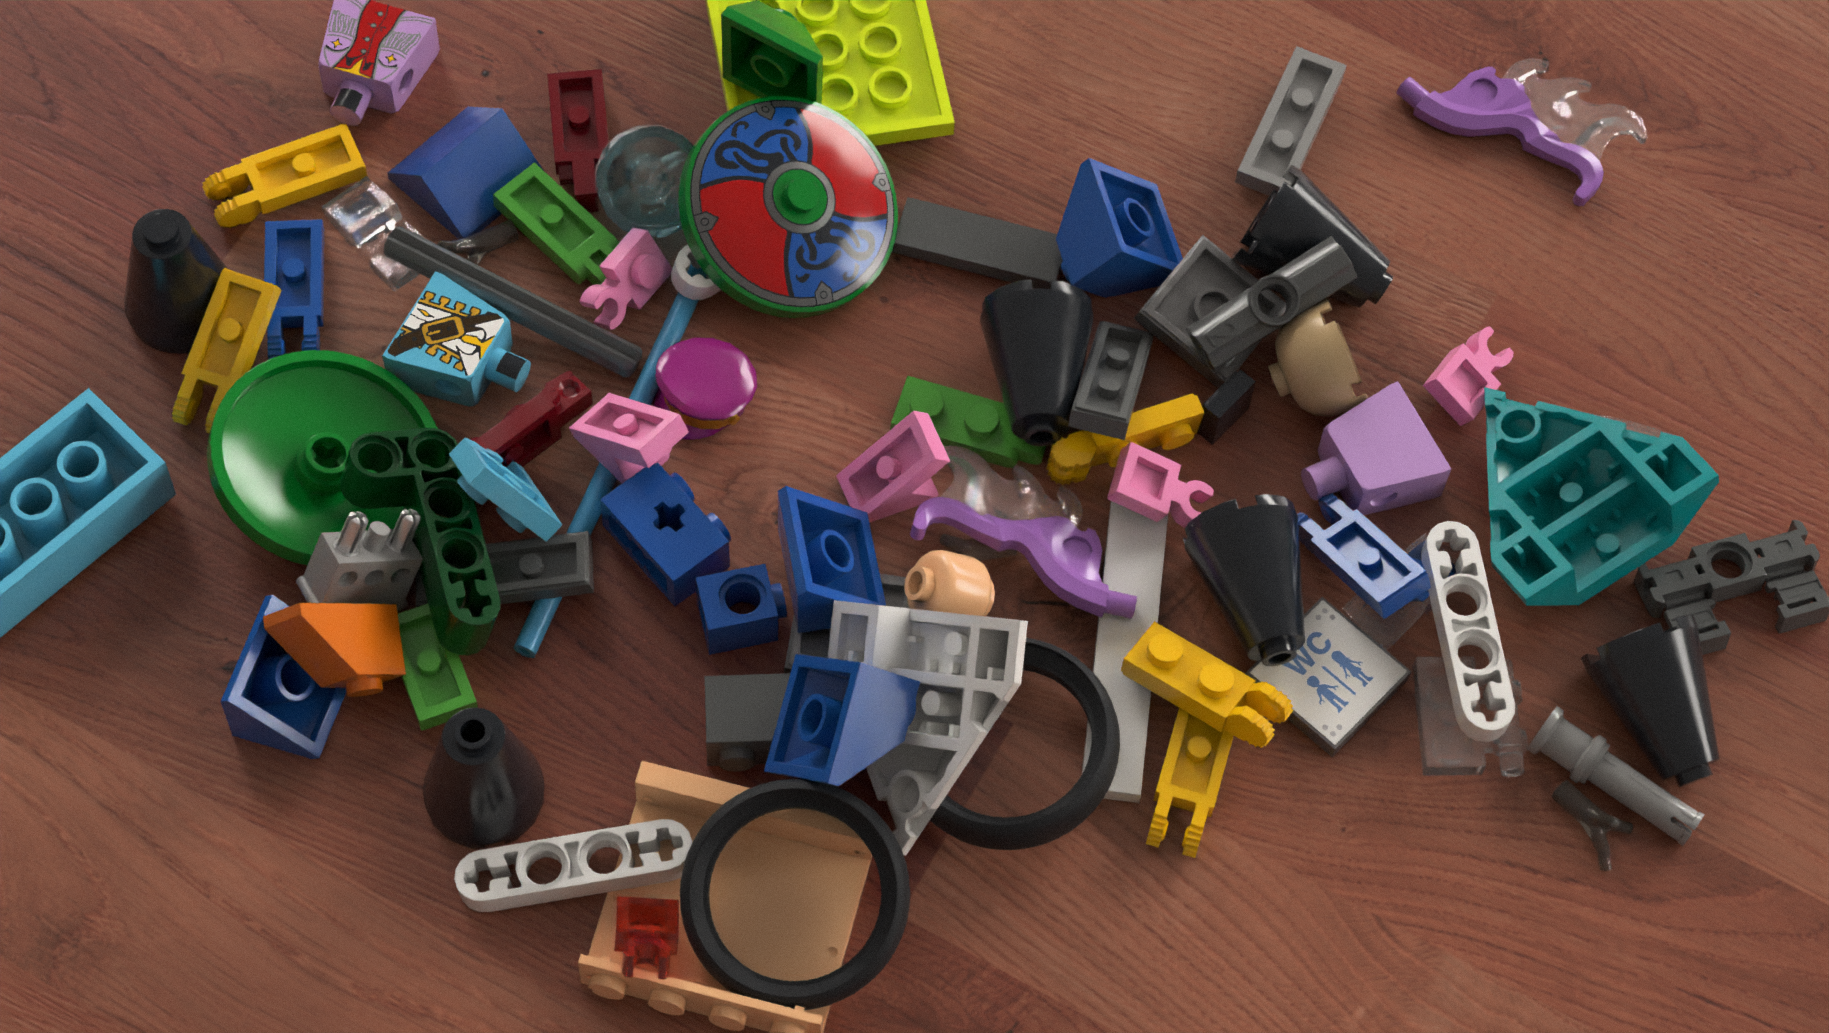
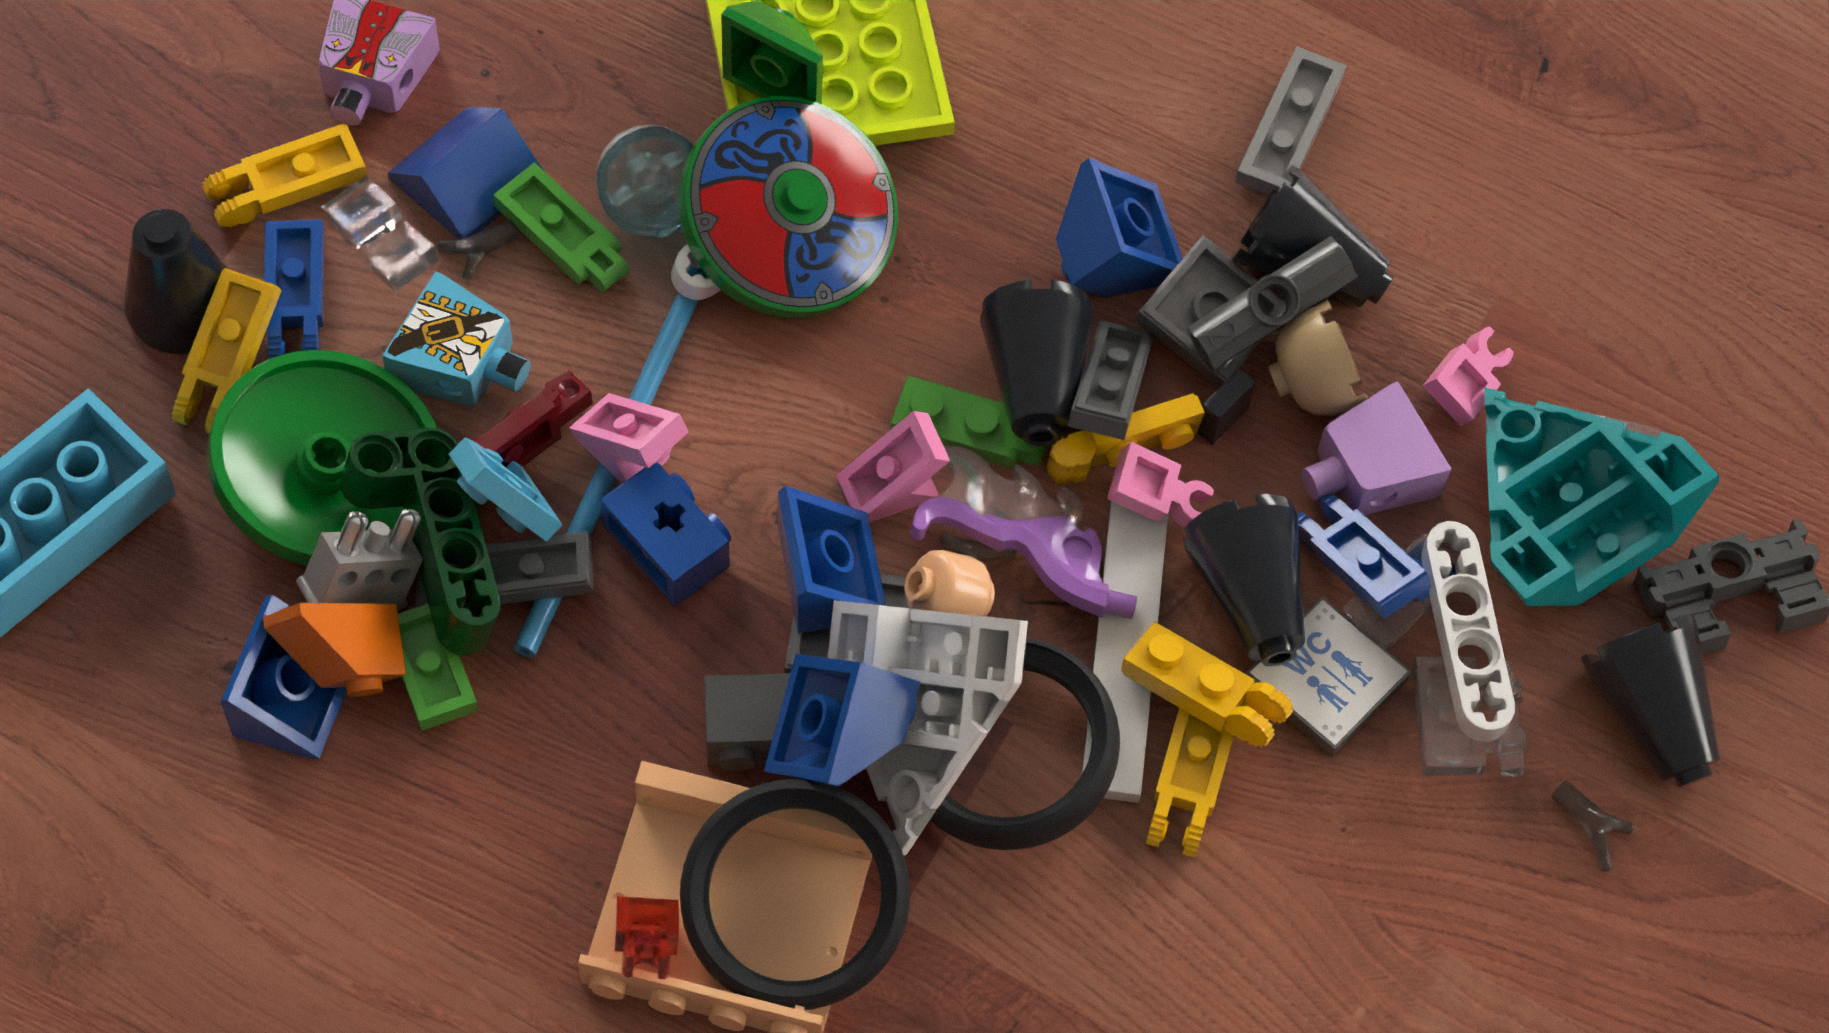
dark grey axle [384,226,643,377] -> none
black cone [423,707,544,849] -> none
white beam [454,819,693,912] -> none
dark red hinge [547,69,612,213] -> none
bright pink plate [579,228,672,330] -> none
magenta piece [653,337,757,440] -> none
blue brick [696,564,787,655] -> none
dark grey tile [892,197,1063,289] -> none
piece [1397,58,1647,206] -> none
light grey pin [1527,706,1705,846] -> none

